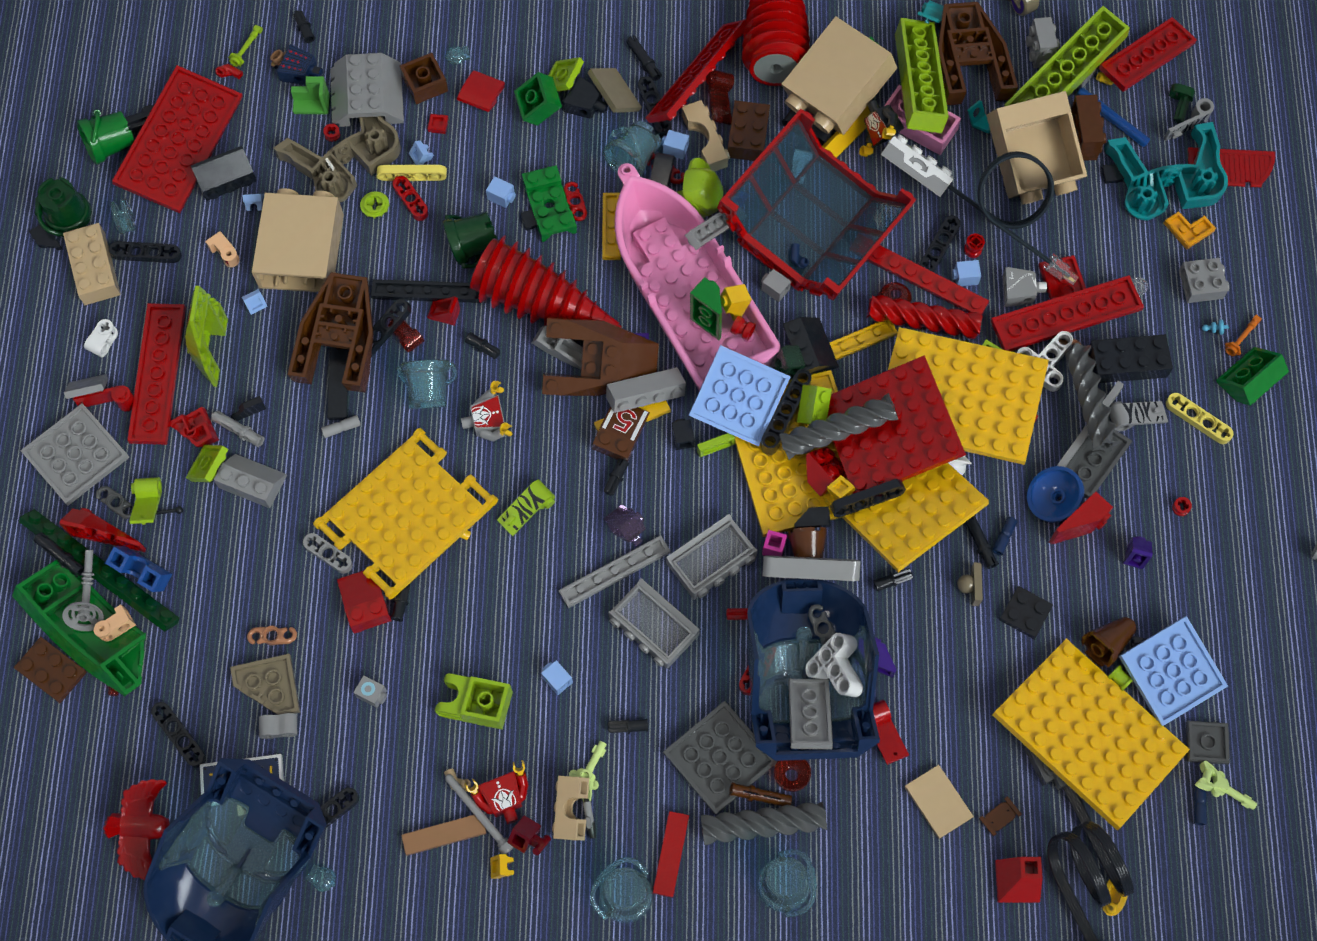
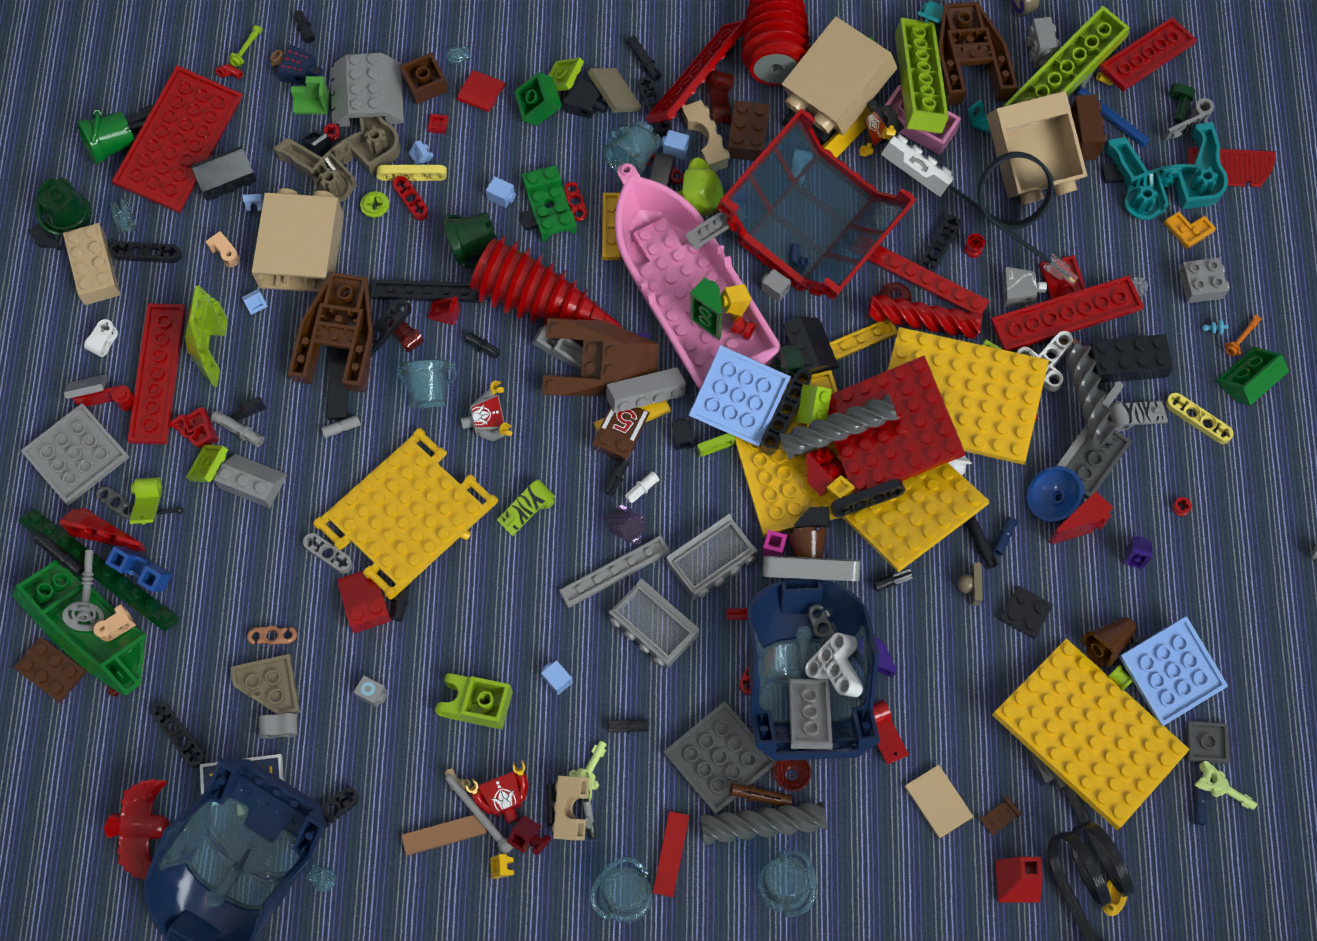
light blue brick [952,260,981,286] -> none
none -> black slope [301,130,332,157]
none -> black piece [546,783,556,825]
none -> white axle [625,471,659,503]

